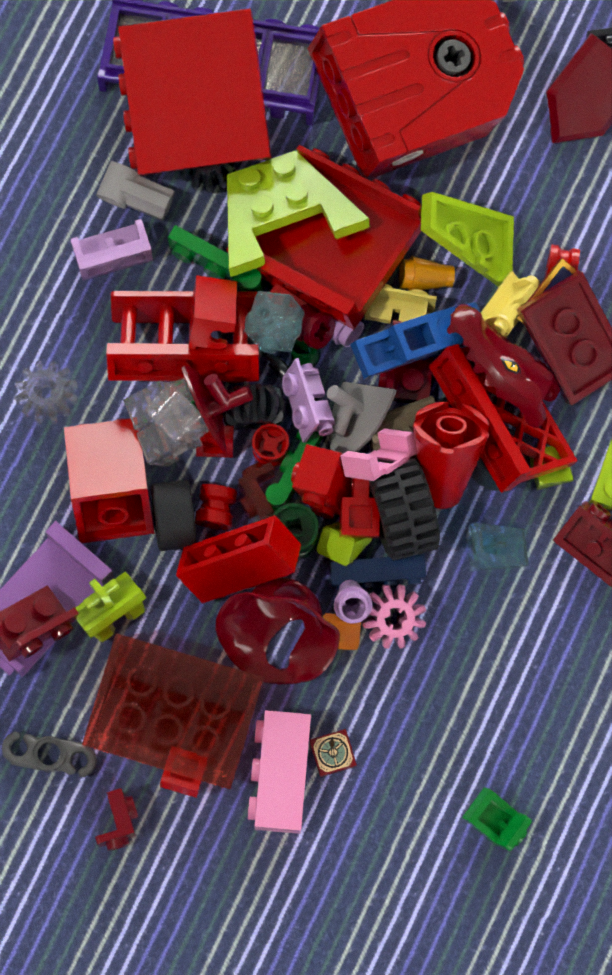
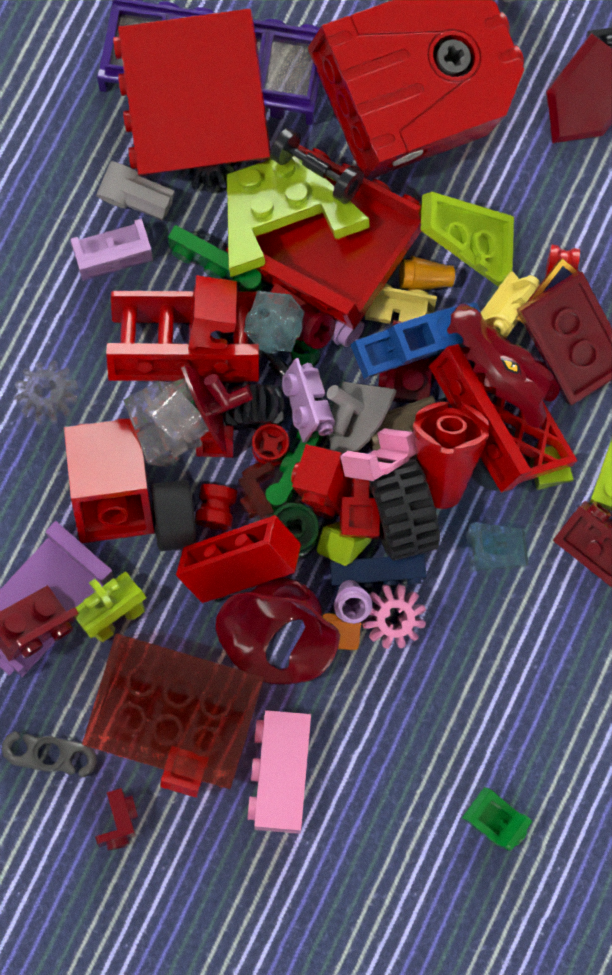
tile [309,729,357,778] -> none
none -> black wheel [270,127,364,204]

